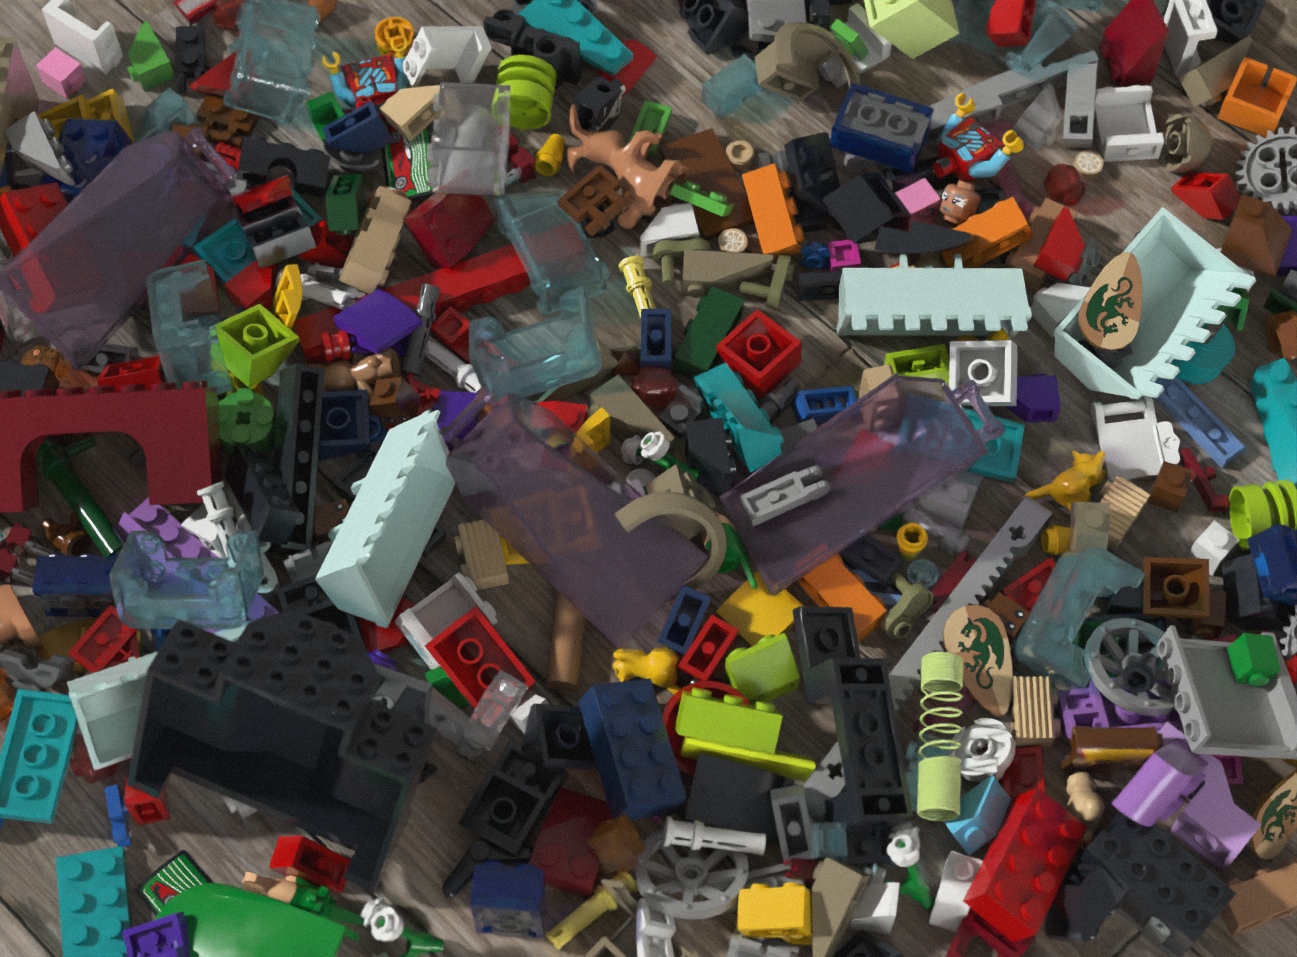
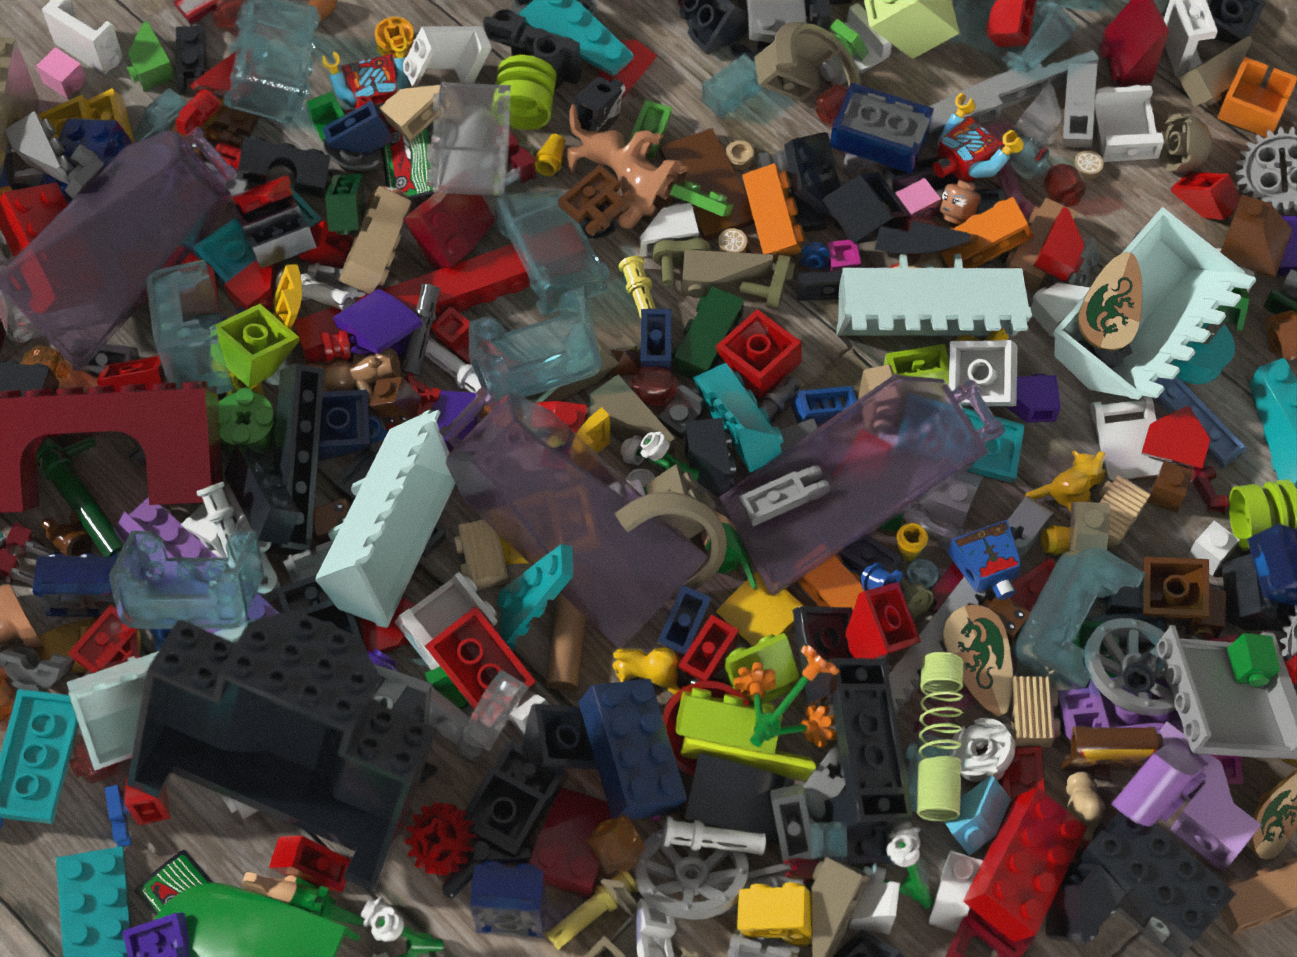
none -> dark grey bracket [65,145,104,199]
none -> red hinge [176,89,220,136]
none -> red gear [405,802,476,876]
none -> teal wing [497,544,573,651]
none -> orange plant [733,645,840,747]
none -> clear red head [815,84,850,126]
none -> red slope [845,582,921,658]
none -> blue brick [861,562,903,591]
none -> blue torso [948,519,1021,601]
none -> clear light blue head [1008,136,1051,179]
none -> red slope [1141,405,1211,470]

